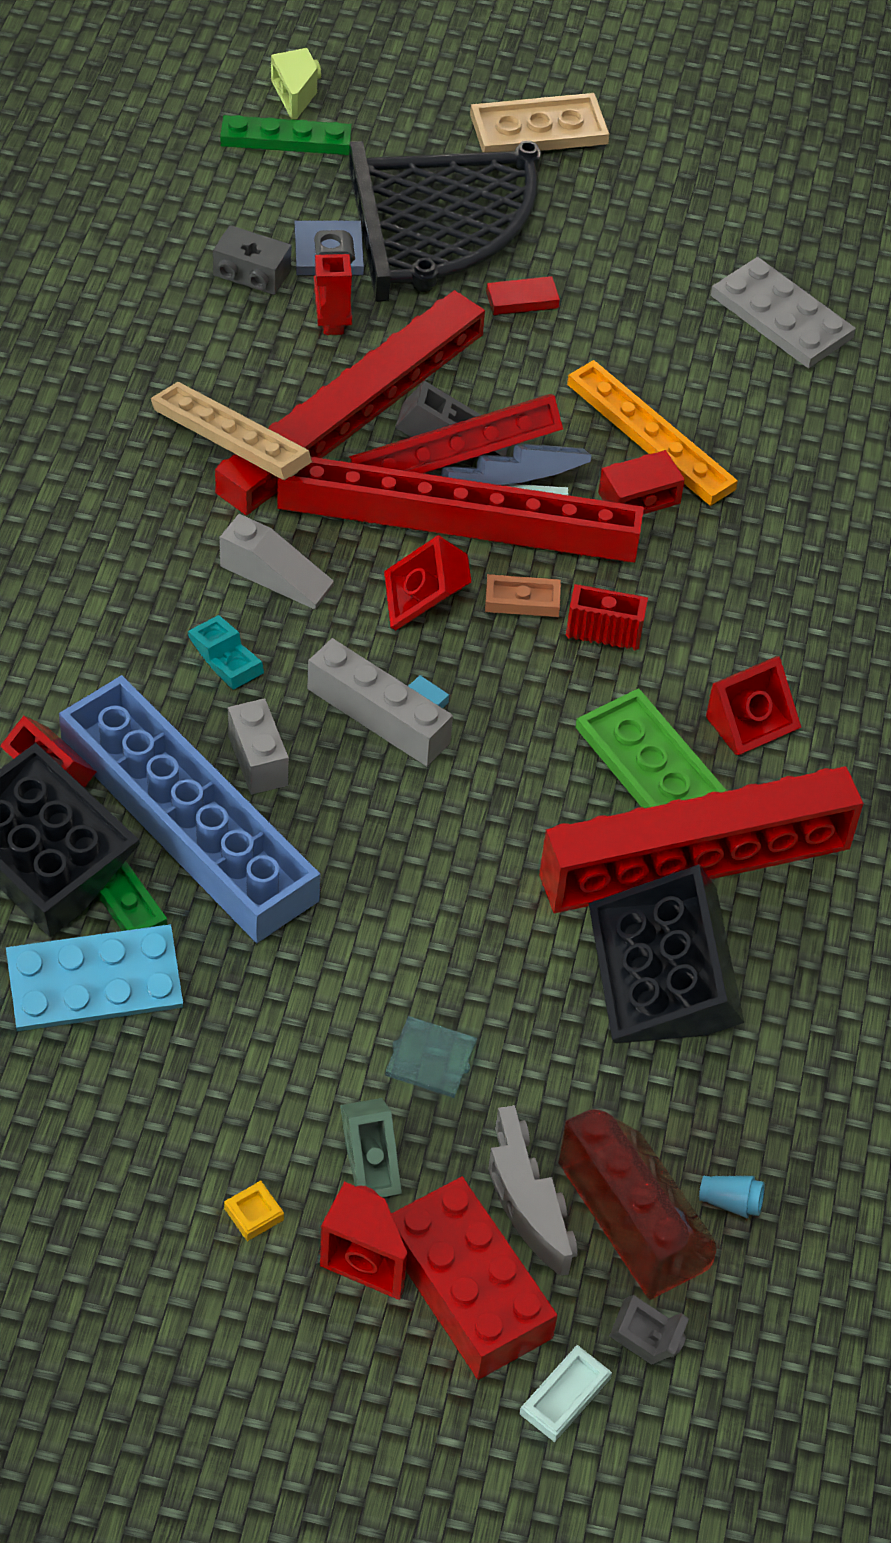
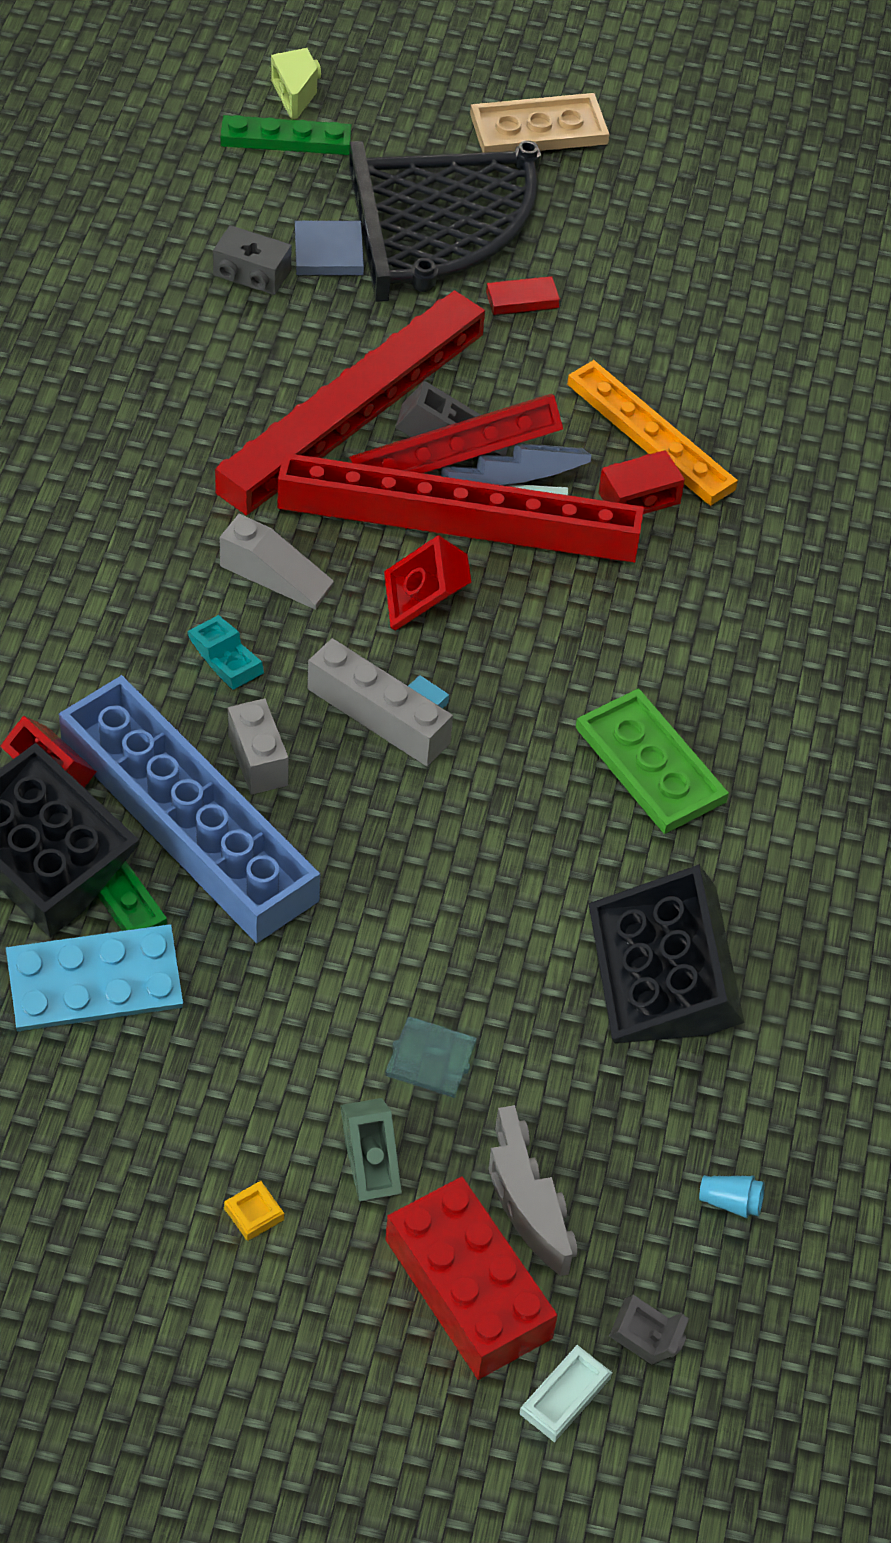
tan plate [151,382,312,480] -> none
red hips [314,230,355,335] -> none
red slope [320,1181,407,1300] -> none
nougat plate [485,574,561,617] -> none
red brick [539,766,864,914] -> none
clear red windscreen [558,1109,716,1300] -> none
red brick [566,584,648,651] -> none
red slope [706,656,801,755] -> none
light grey plate [710,257,856,369] -> none

